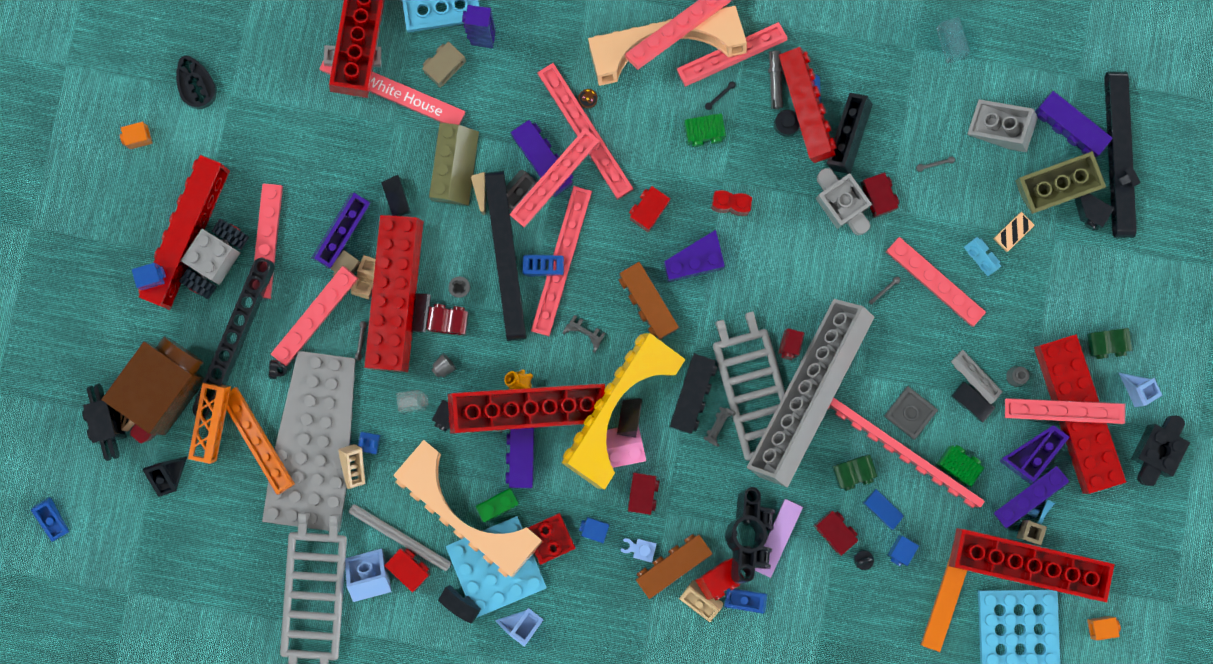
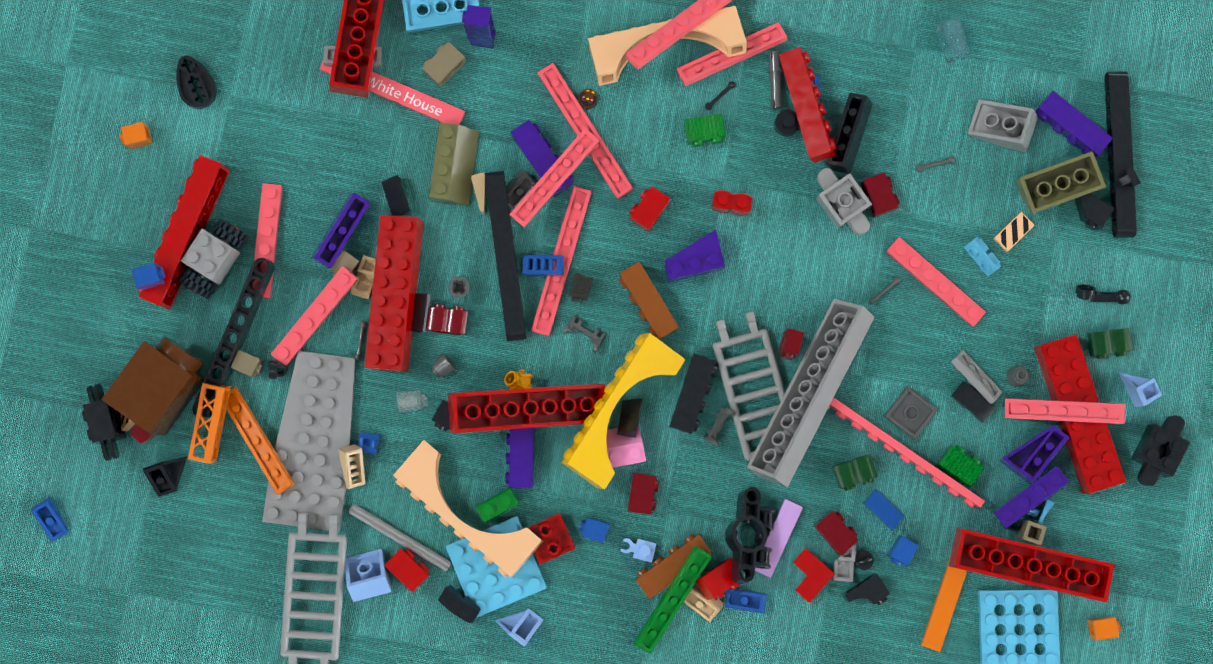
none -> dark tan brick [230,350,264,378]
none -> clear smoke brick [568,273,593,304]
none -> green tile [633,545,712,653]
none -> red tile [793,548,835,603]
none -> light grey slope [832,545,856,583]
none -> black arch [842,573,890,605]
none -> black piece [1075,284,1131,305]

